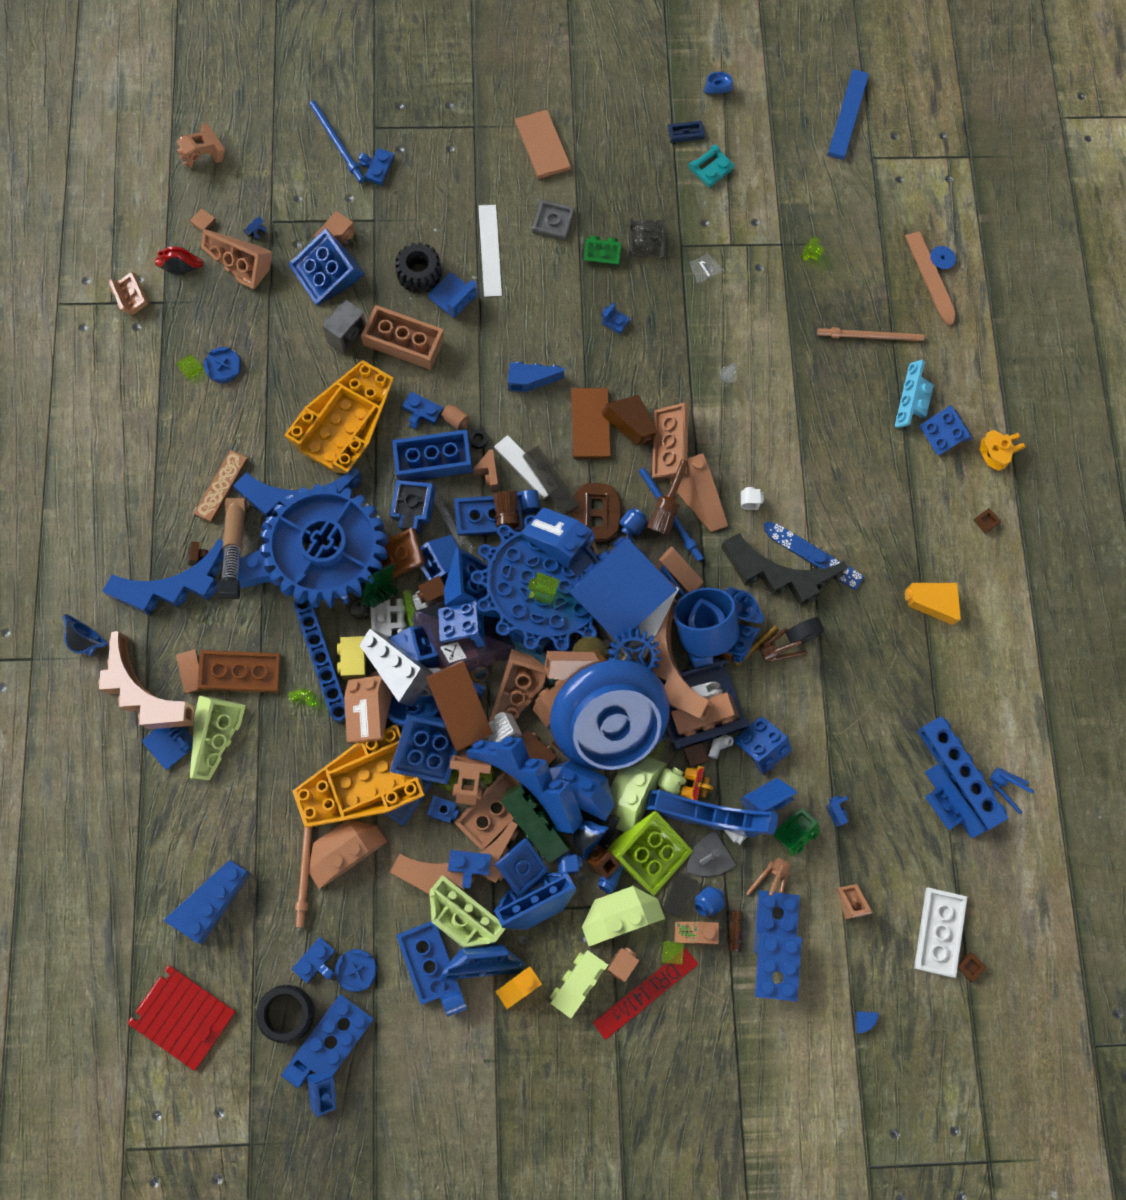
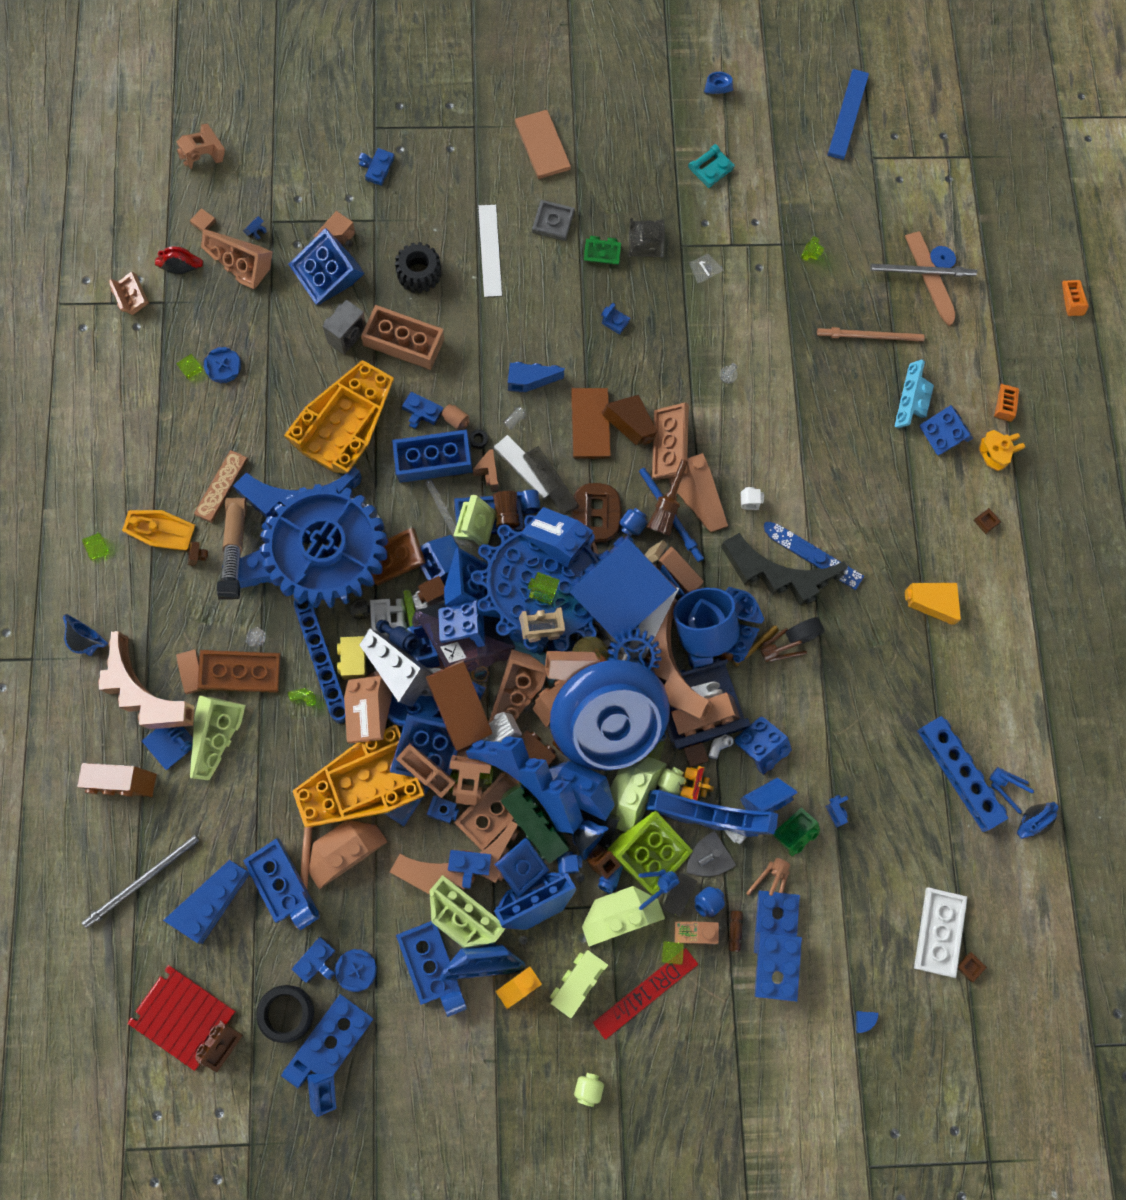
blue arch [102,539,224,615] -> none
blue bar [309,100,365,183] -> none
dark green hinge [360,563,398,608] -> none
piece [390,480,437,533] -> none
blue bracket [428,273,478,318] -> none
nougat brick [605,948,639,982] -> none
dark blue tile [667,121,705,143] -> none
nougat slope [838,884,872,919] -> none
blue bracket [925,764,986,838] -> none
none -> wedge [77,763,157,797]
none -> clear neon green slope [82,533,110,561]
none -> flat silver bar [82,835,199,929]
none -> light orange piece [122,510,195,551]
none -> reddish brown bracket [195,1021,243,1072]
none -> blue hinge [243,838,320,930]
none -> clear plate [244,626,266,647]
none -> dark blue piece [376,619,419,652]
none -> nougat slope [396,743,455,798]
none -> yellowish green bracket [454,495,497,546]
none -> clear pin [503,407,527,430]
none -> tan window [519,607,565,642]
none -> yellowish green head [574,1073,604,1107]
none -> blue plant [638,869,679,910]
none -> tan tile [645,539,667,563]
none -> flat silver bar [870,264,977,278]
none -> orange slope [994,384,1019,422]
none -> blue hat [1016,802,1059,839]
none -> orange slope [1062,280,1089,316]

